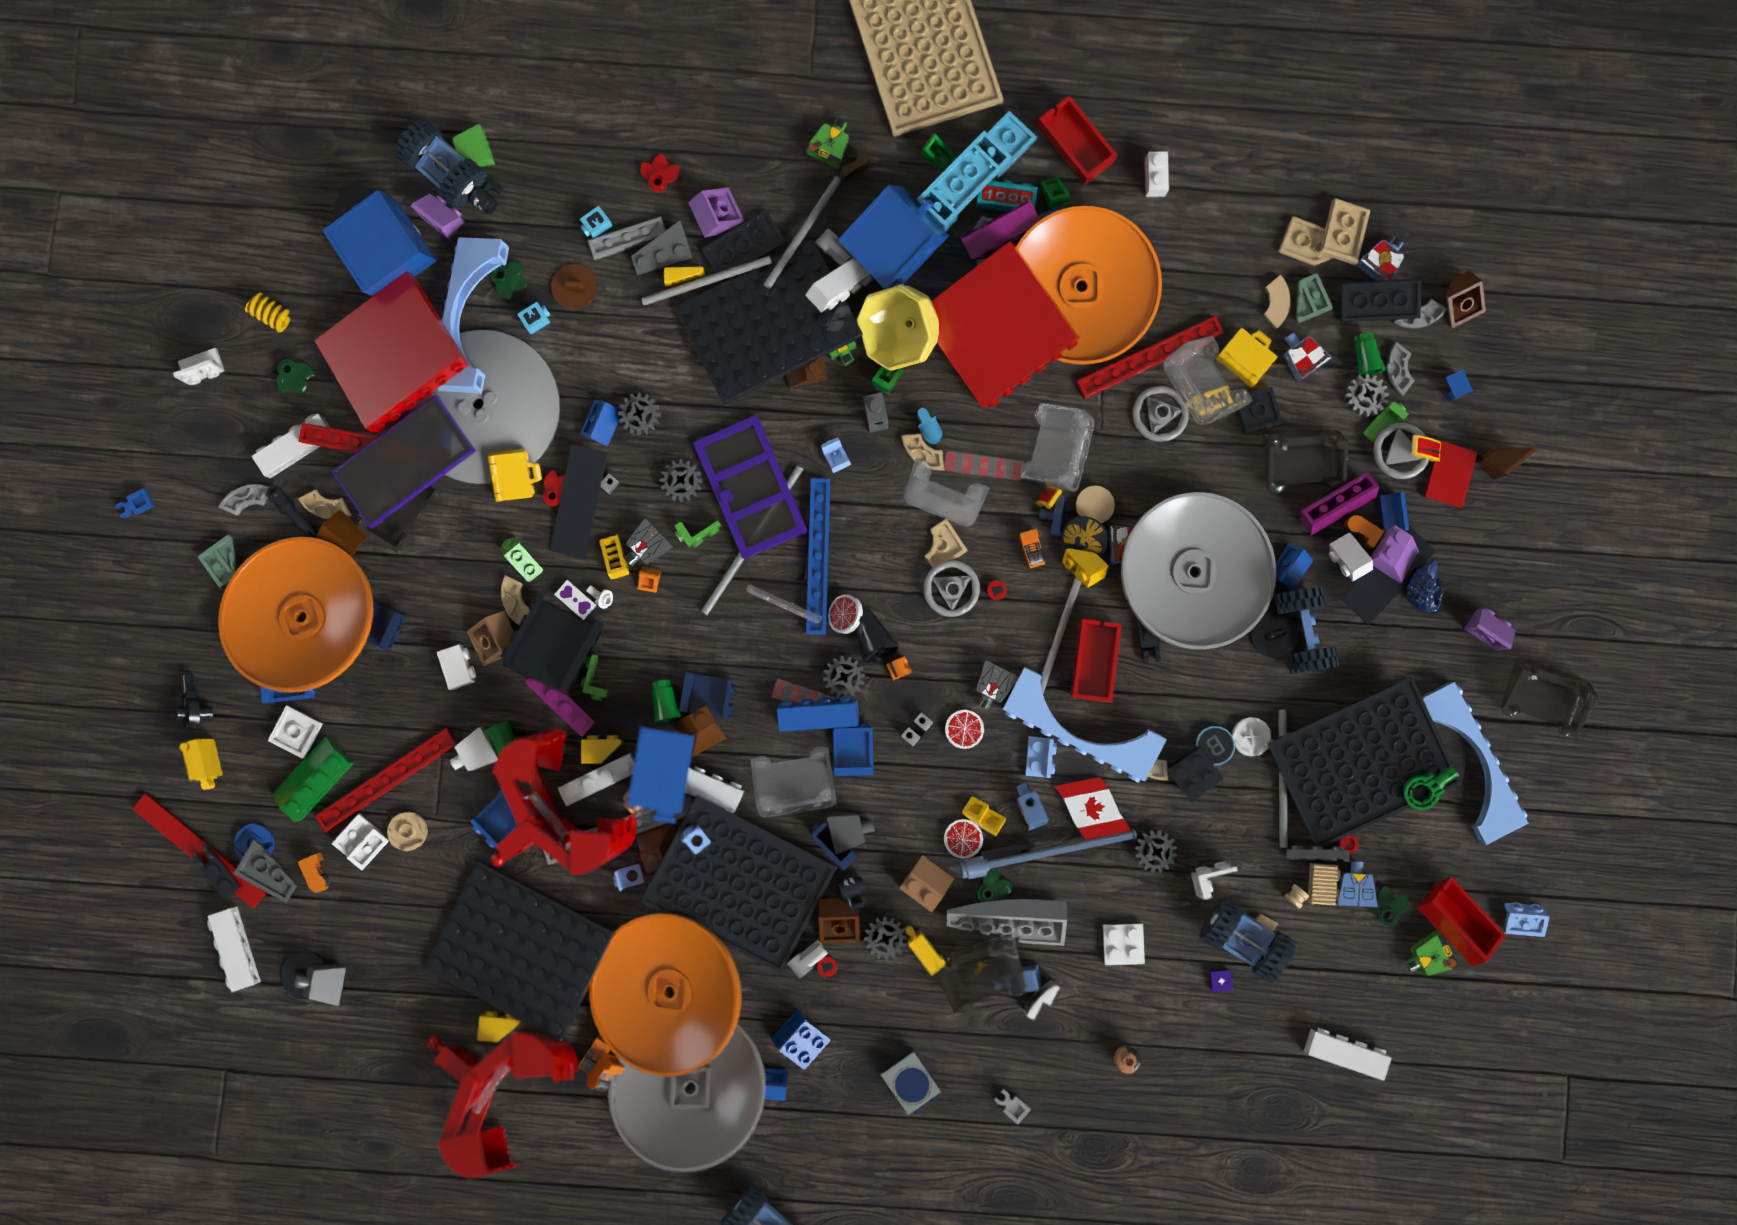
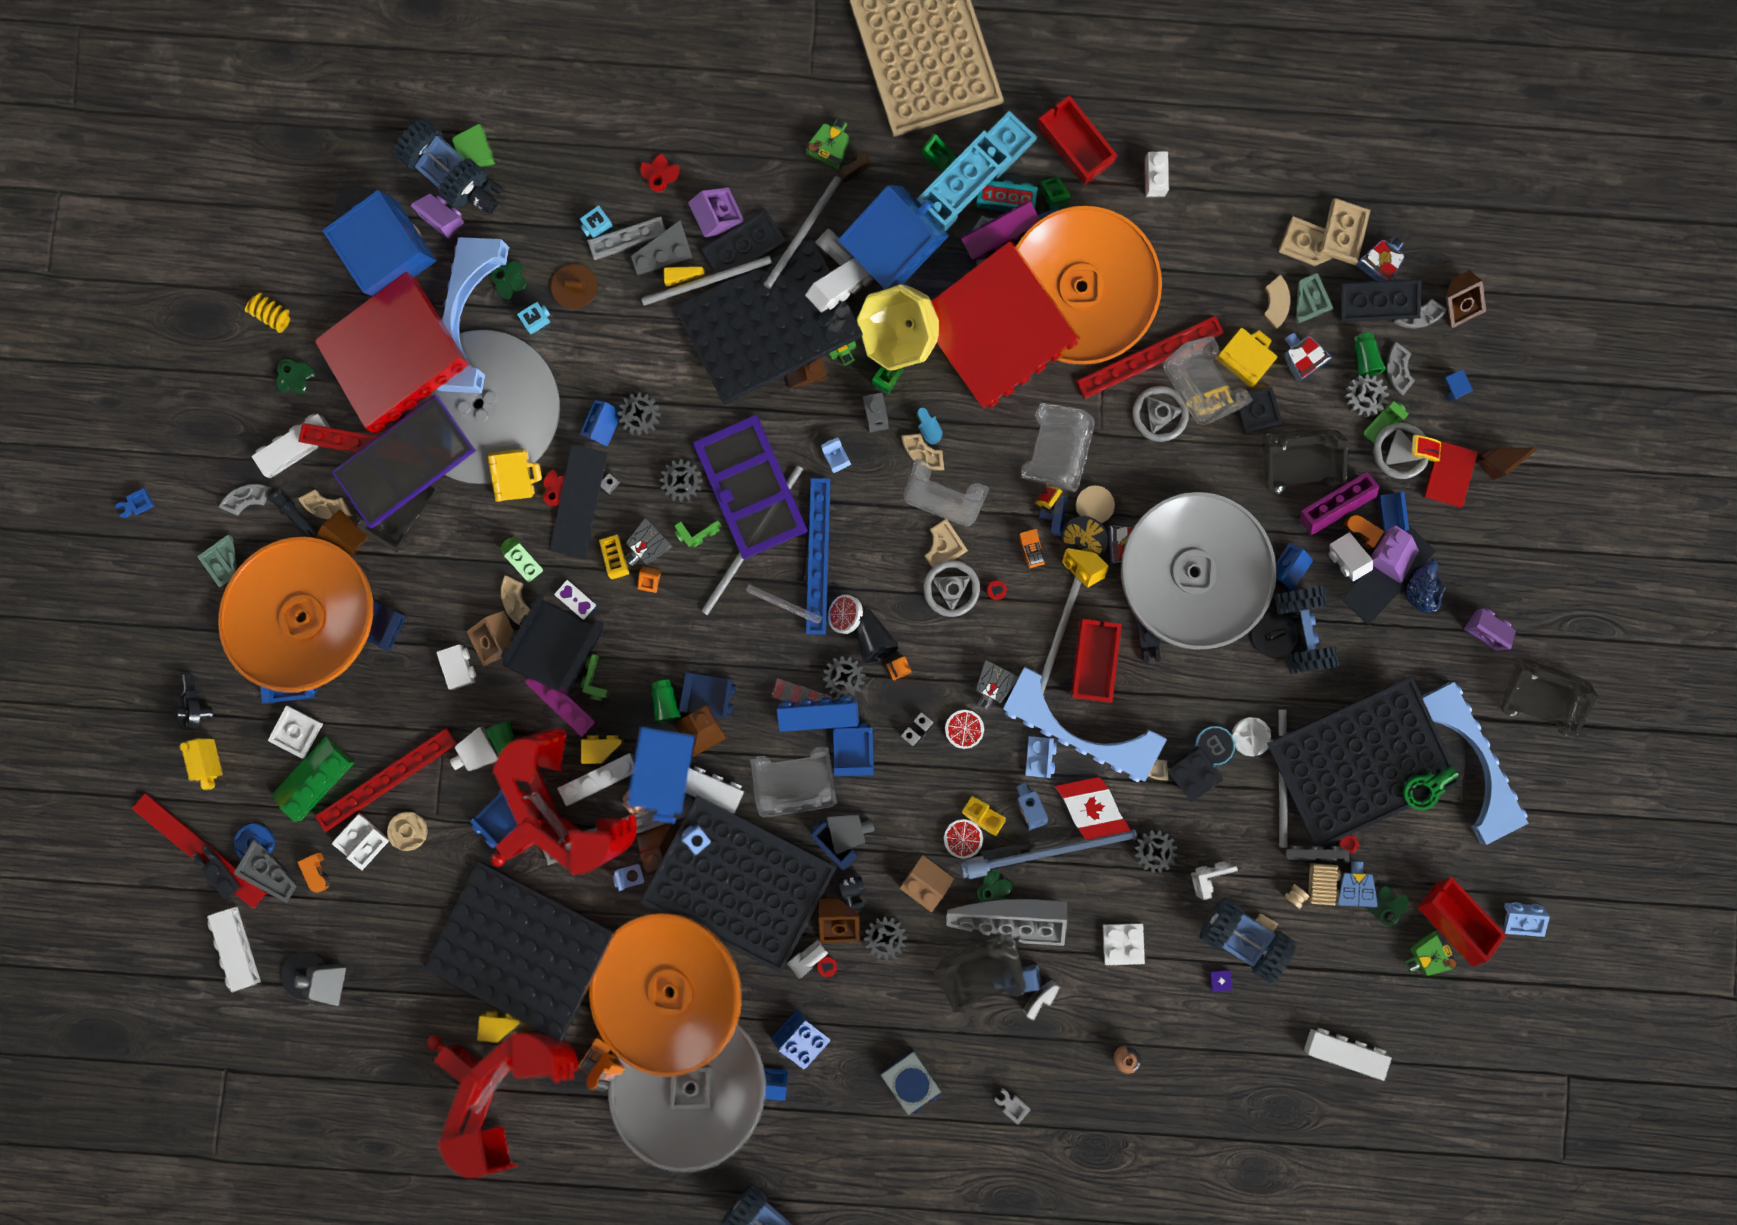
white bracket [173,348,225,385] -> none
white plate [586,585,613,609] -> none
yellow piece [906,925,945,975] -> none
clear tile [944,451,1024,481] -> none

